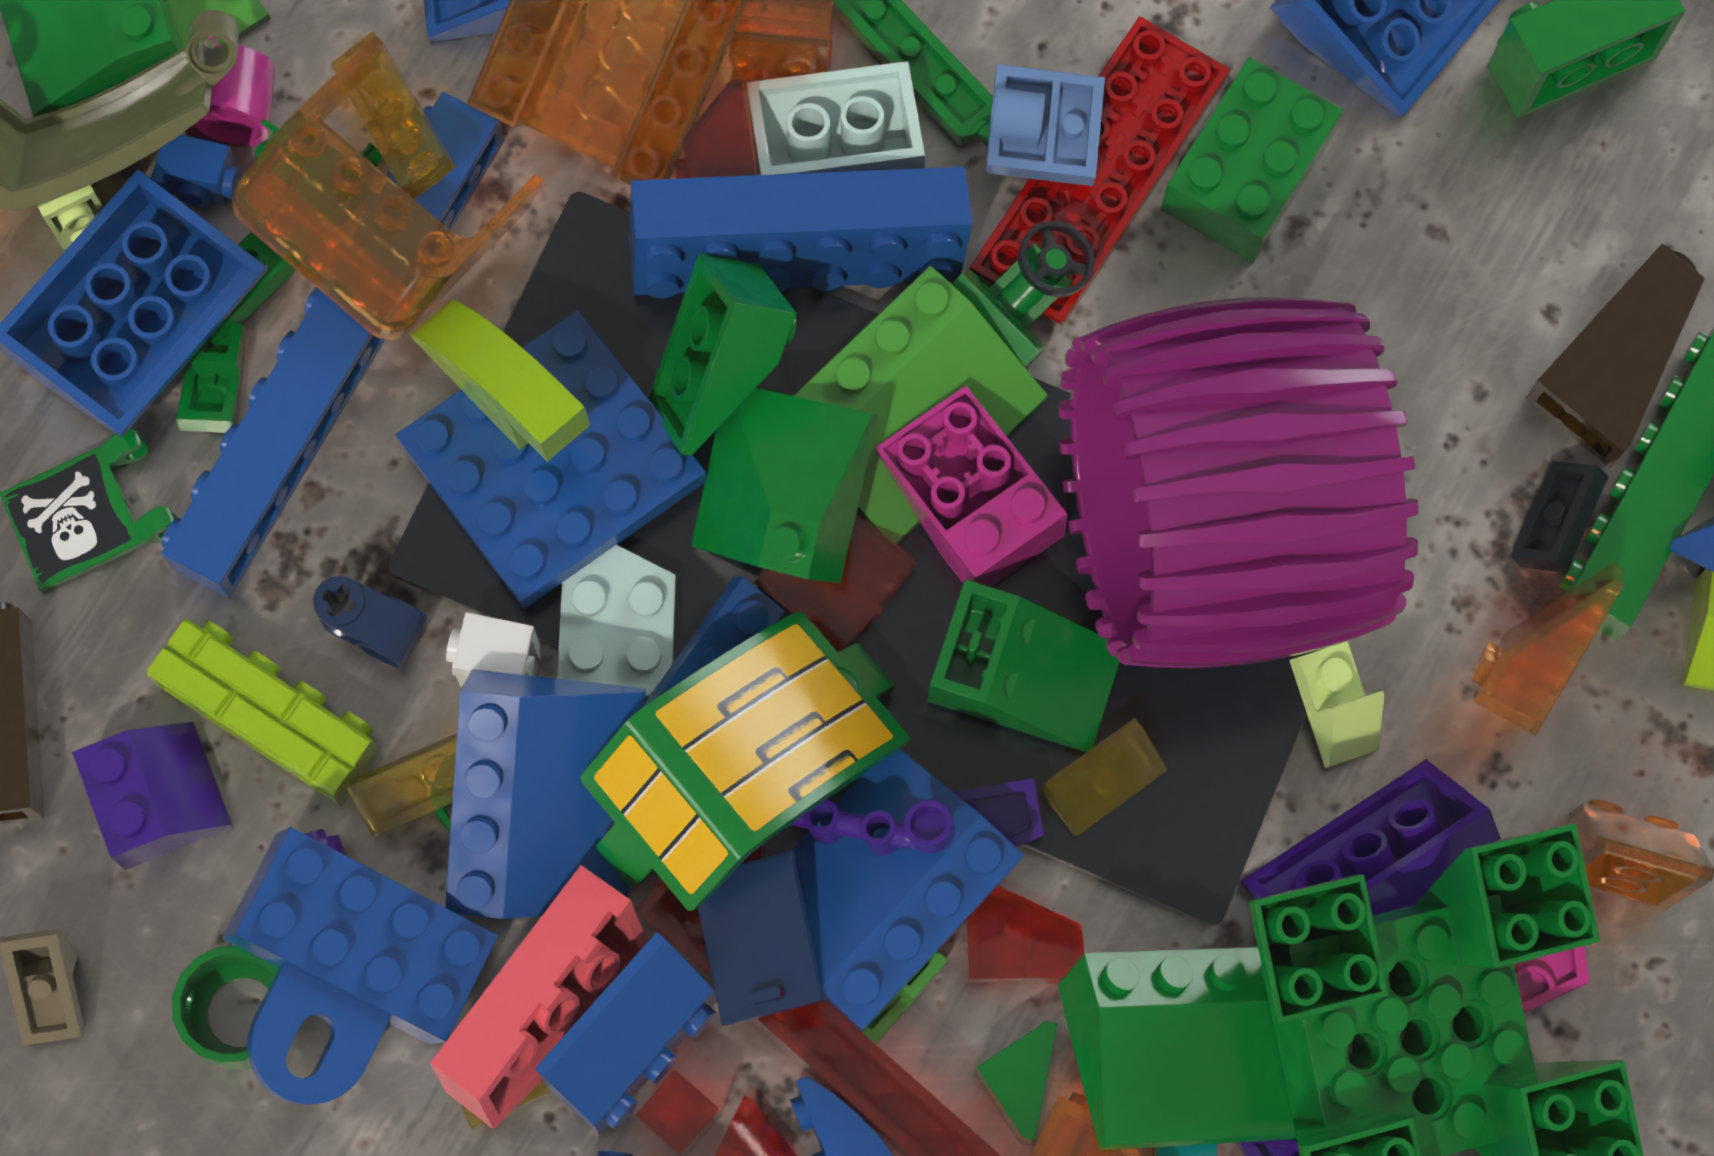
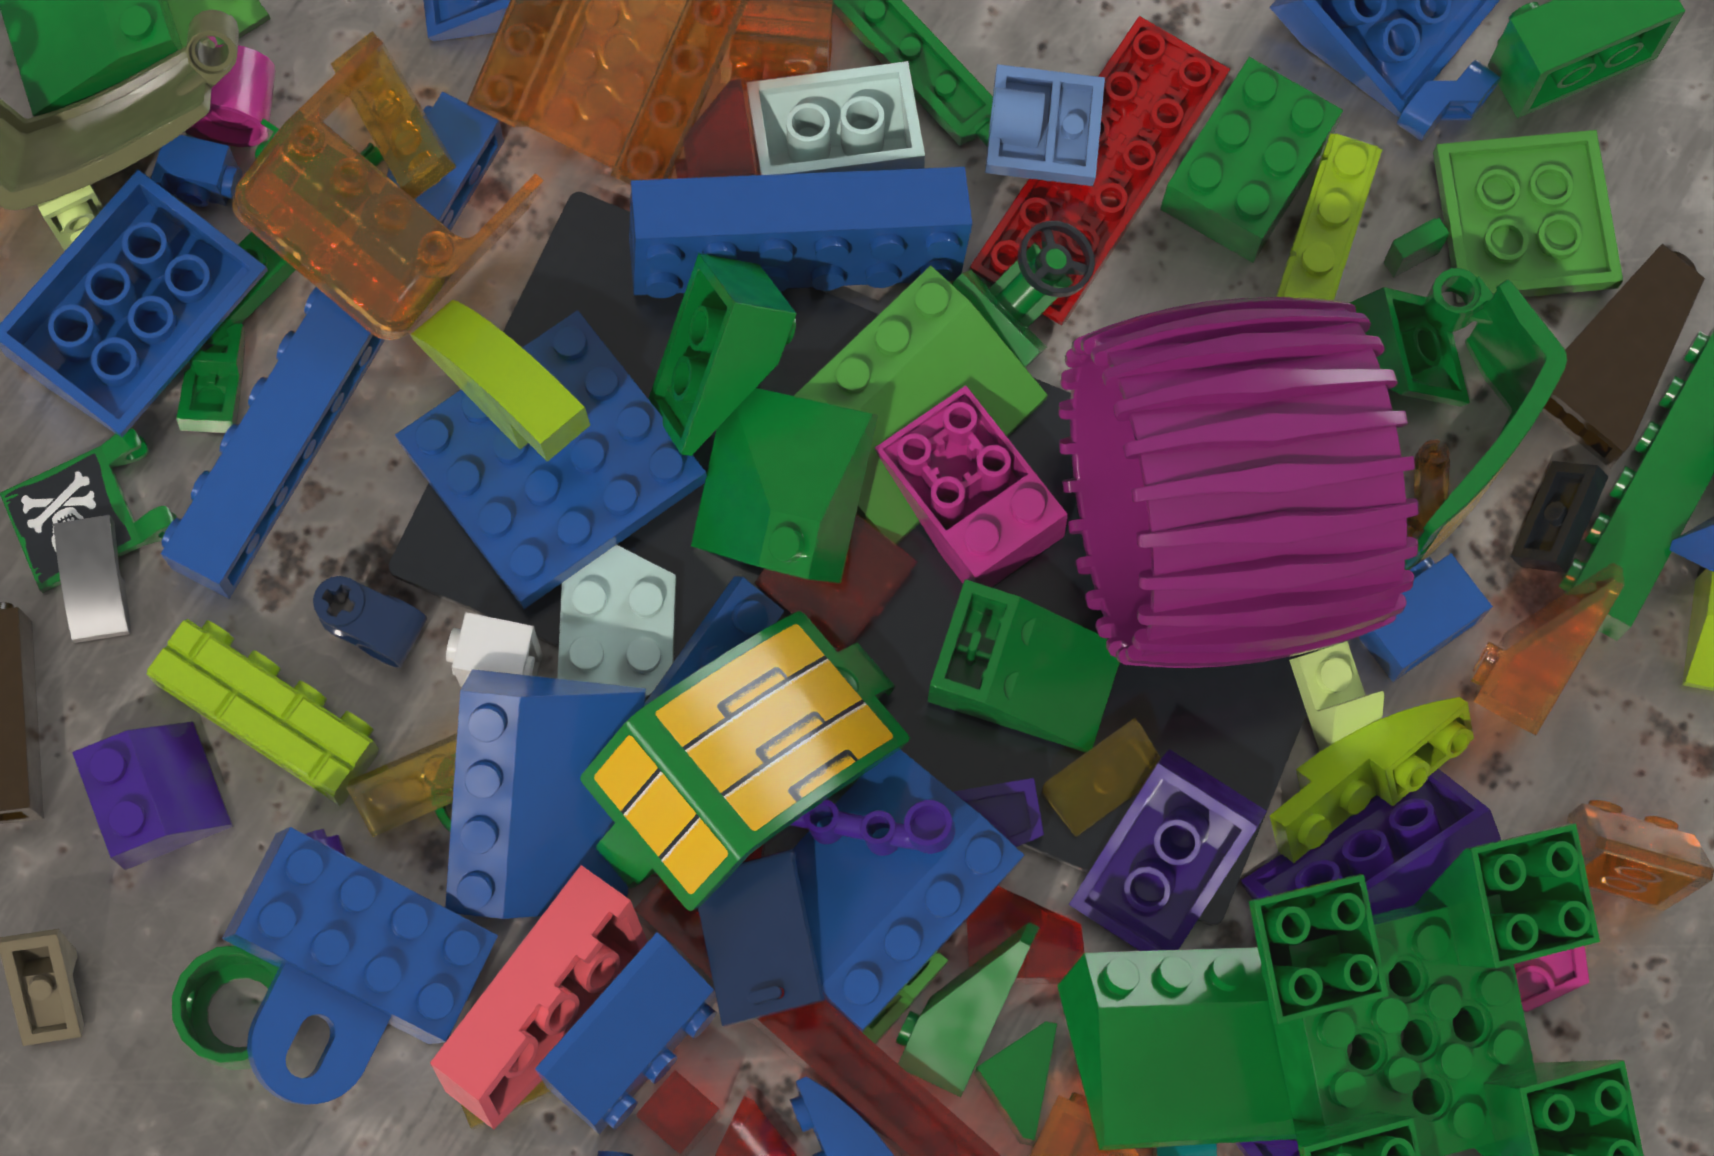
none -> flat silver slope [53,515,130,643]
none -> green slope [895,922,1039,1097]
none -> dark purple slope [1068,749,1267,951]
none -> lime slope [1269,697,1474,863]
none -> lime brick [1275,133,1382,300]
none -> green slope [1349,287,1470,407]
none -> blue brick [1358,553,1493,682]
none -> green tile [1384,218,1449,278]
none -> blue piece [1397,60,1501,142]
none -> green panel [1404,268,1567,570]
none -> clear orange arm [1407,439,1450,537]
none -> bright green plate [1433,130,1623,303]

